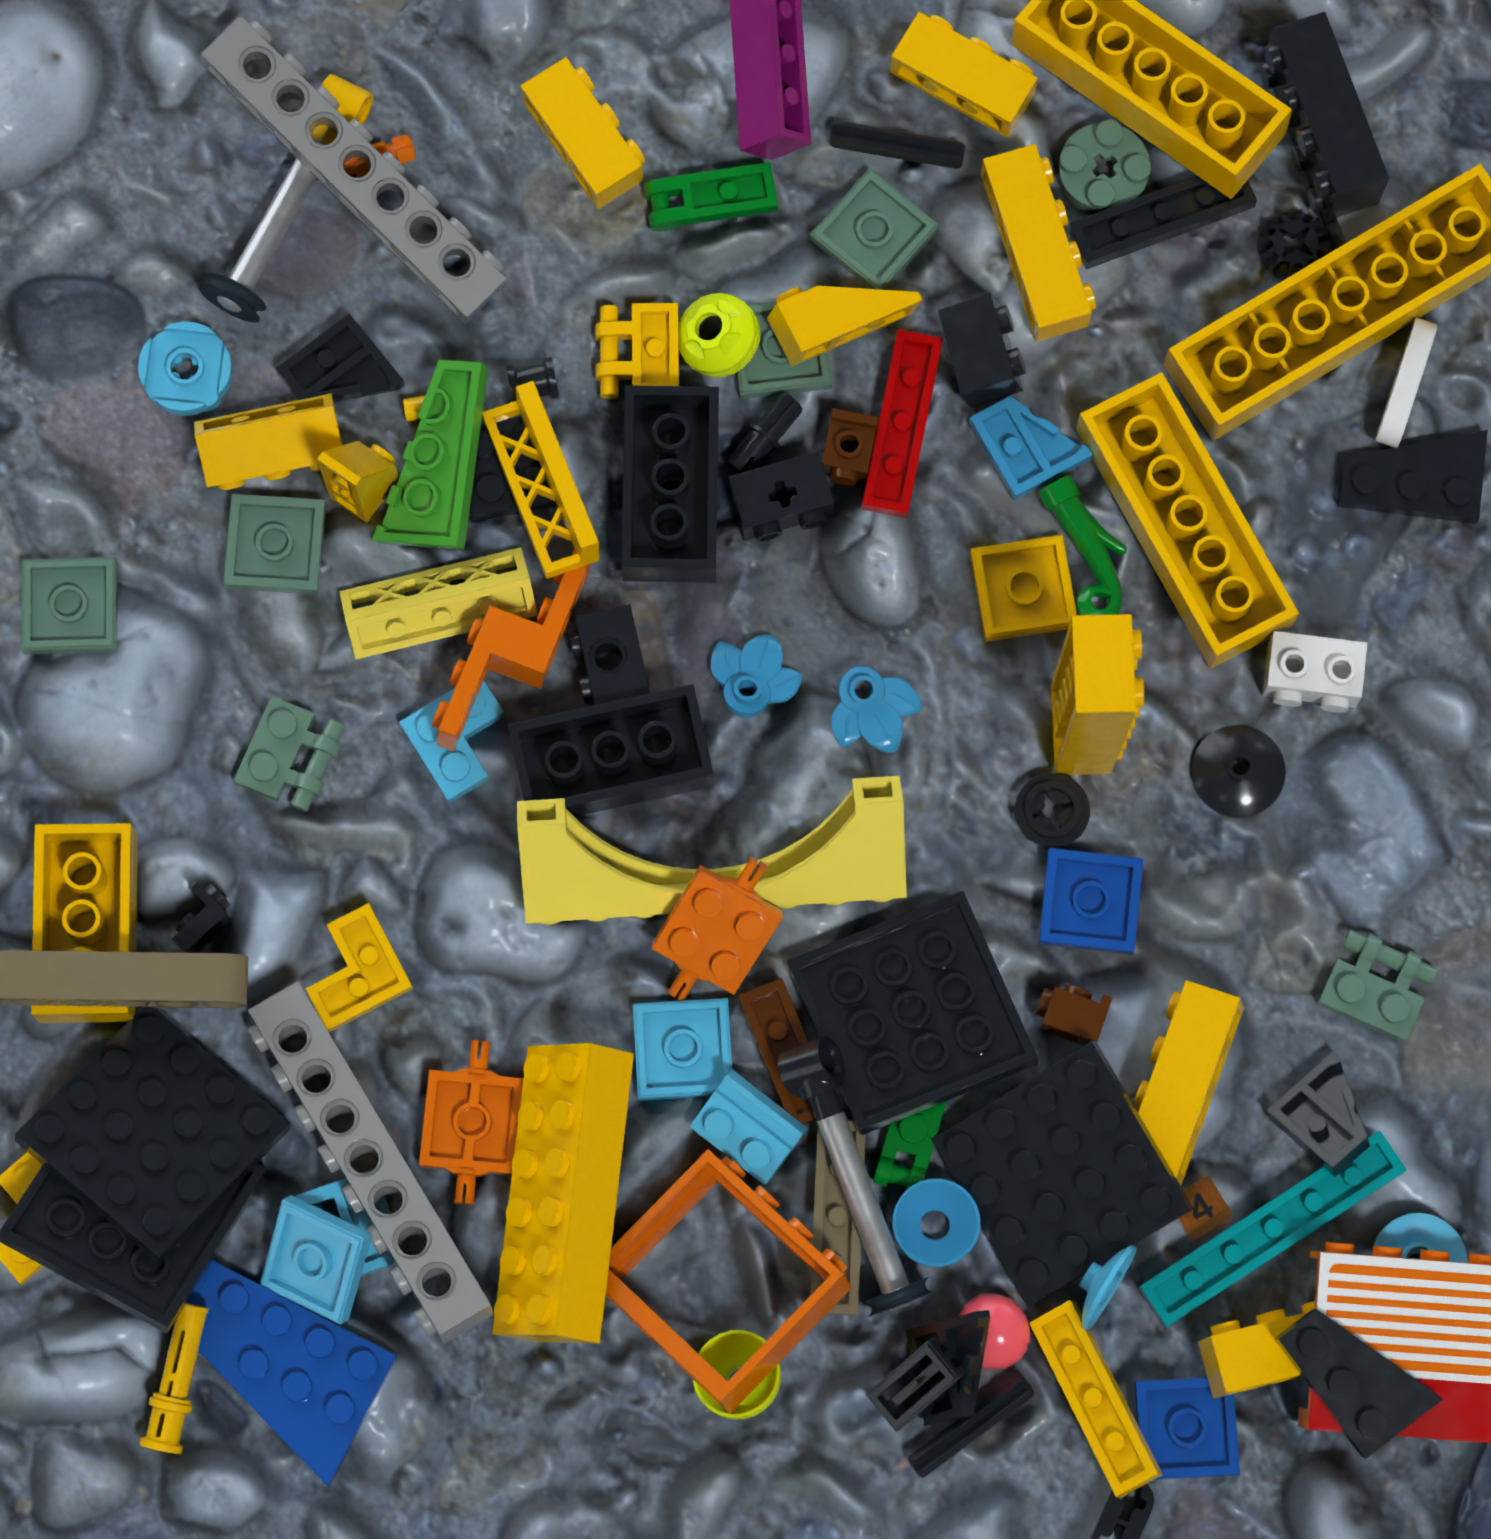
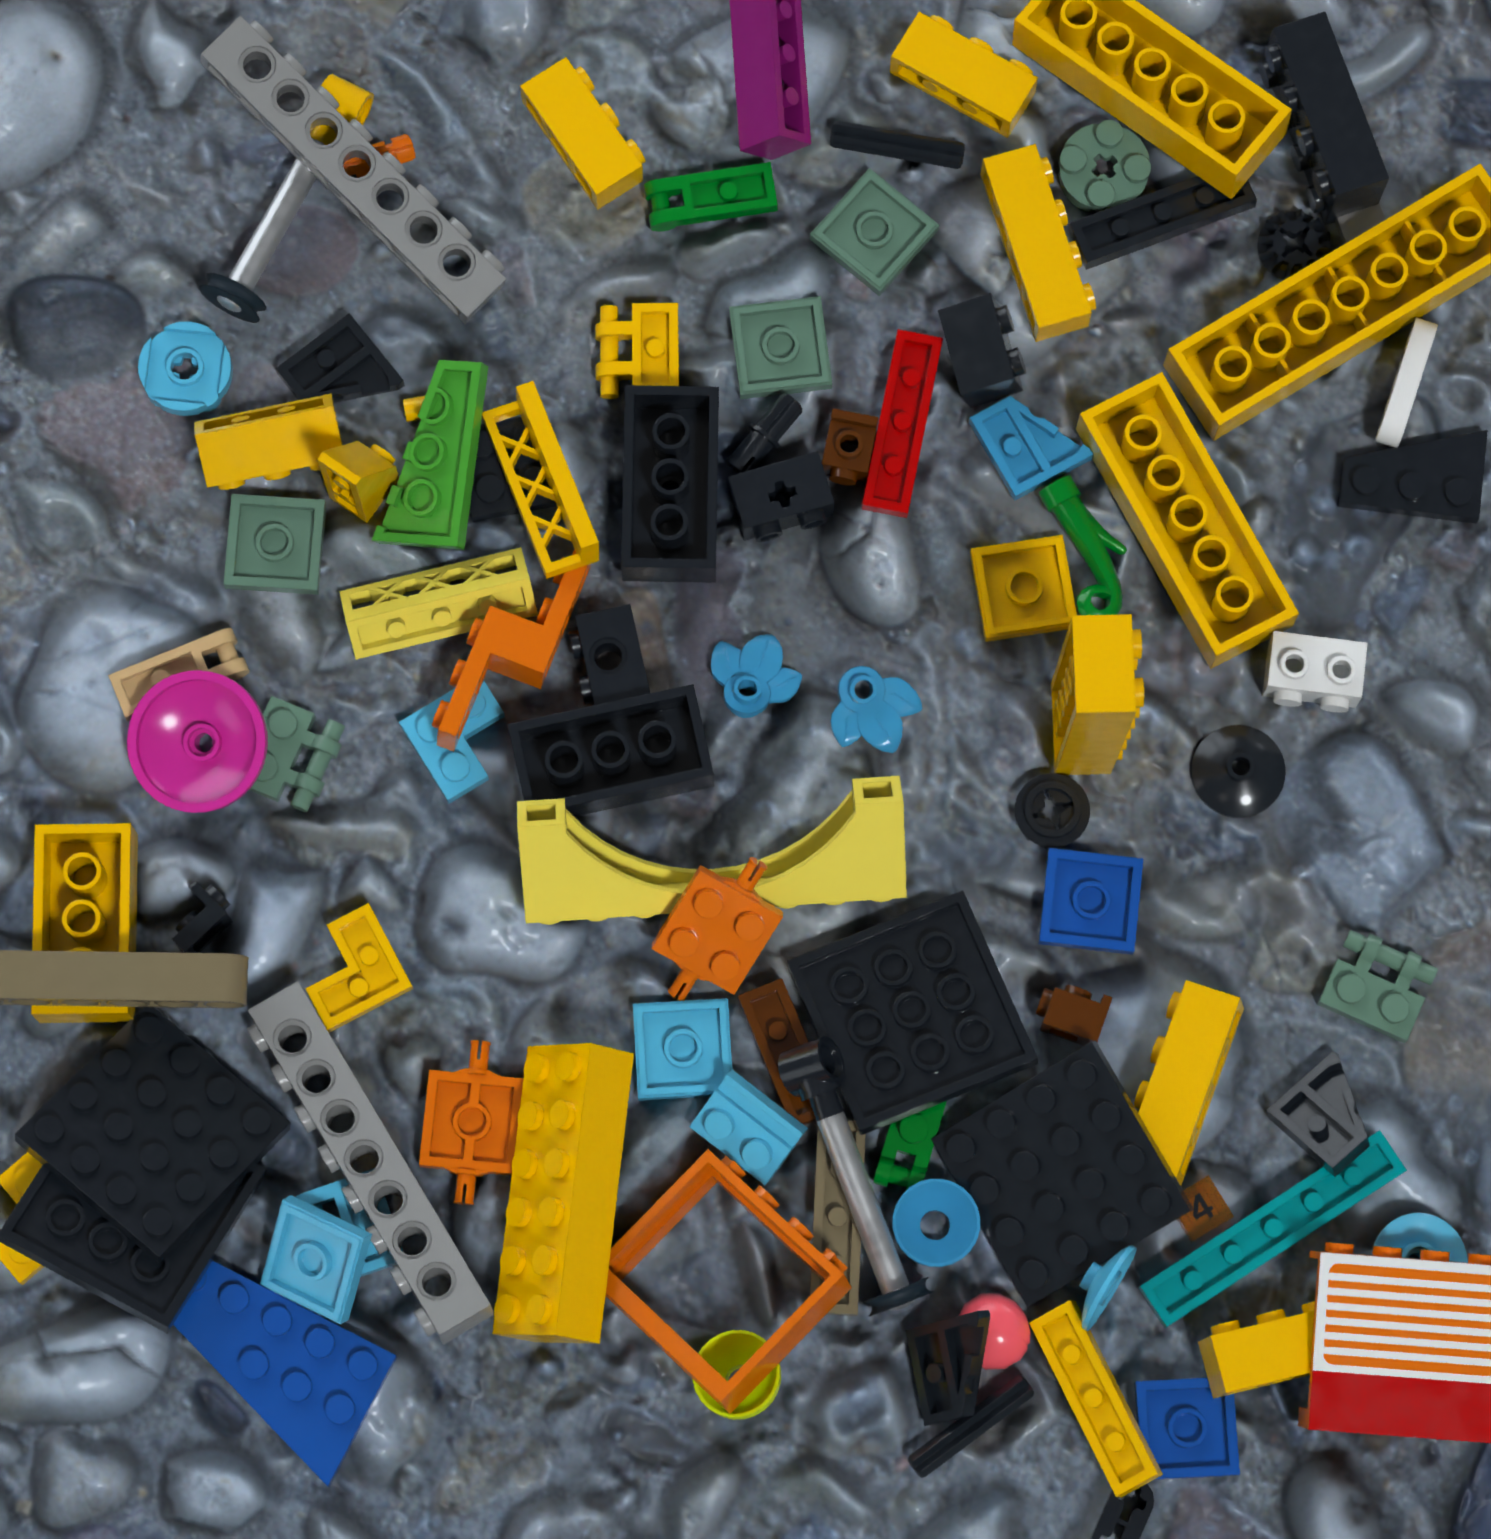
sand green tile [21,557,118,654] -> none
yellow pin [139,1303,209,1454] -> none
black bush [506,357,559,402] -> none
neon yellow piece [678,293,760,378] -> none
yellow slope [767,286,922,367] -> none
black tile [866,1335,966,1432] -> none
black wing [1274,1309,1443,1459] -> none
none -> tan plate [108,628,250,722]
none -> dark pink dish [127,670,268,813]

